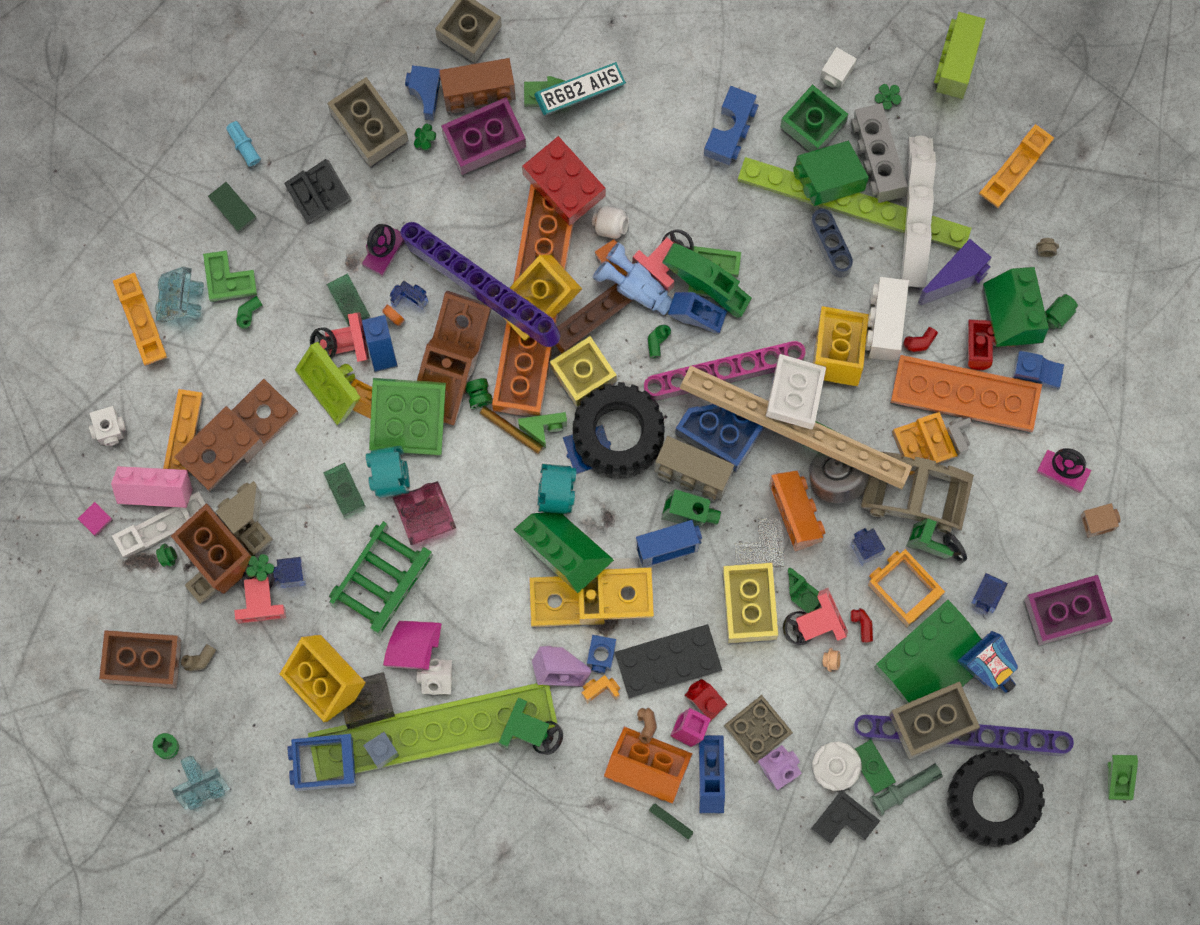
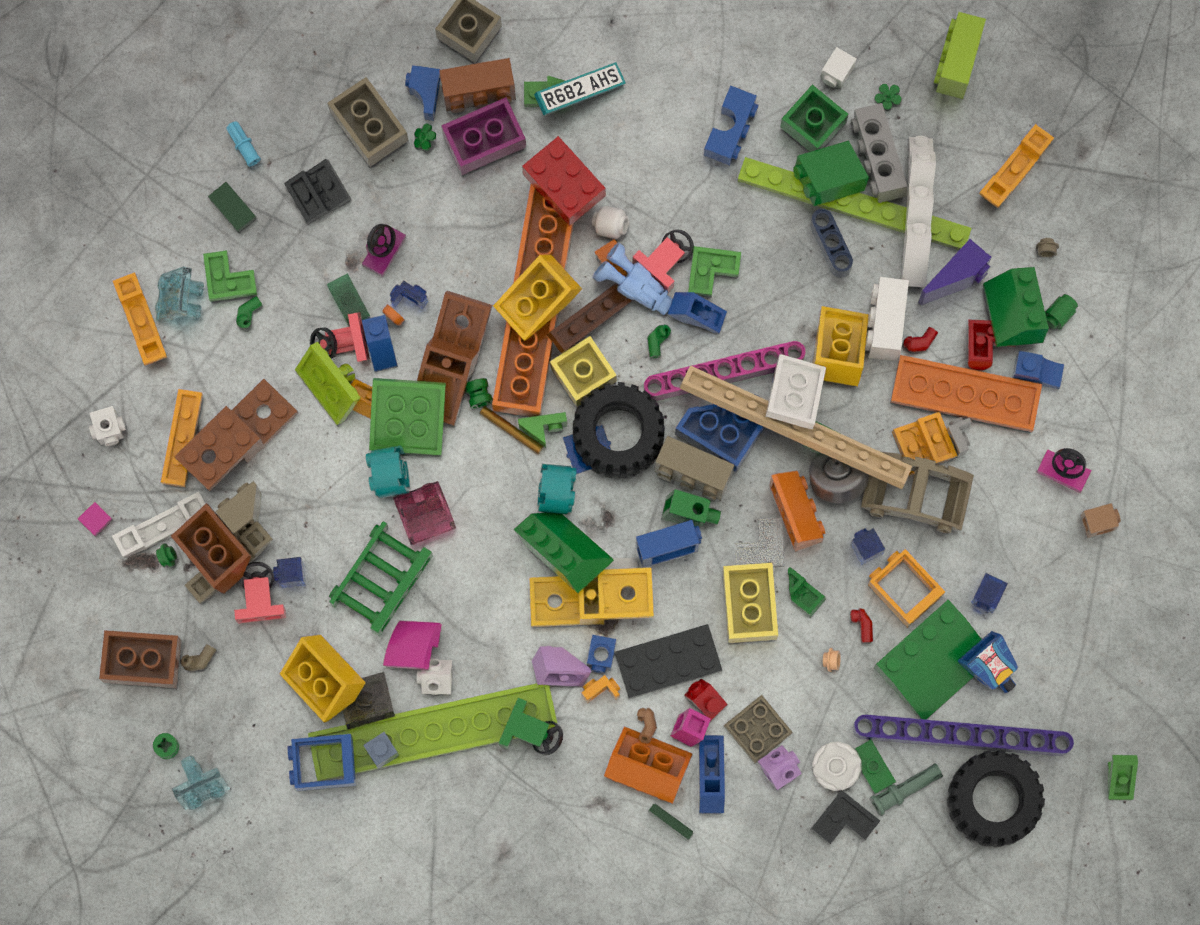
bright pink brick [111,466,193,508] -> none
green plant [246,554,274,581] -> none
clear green plate [323,462,365,517] -> none
dark purple beam [400,222,561,347] -> none
green slope [662,243,752,318] -> none
coral piece [783,588,848,645] -> none
dark tan brick [889,682,980,759] -> none
green piece [906,518,967,564] -> none
magenta brick [1024,575,1113,646] -> none

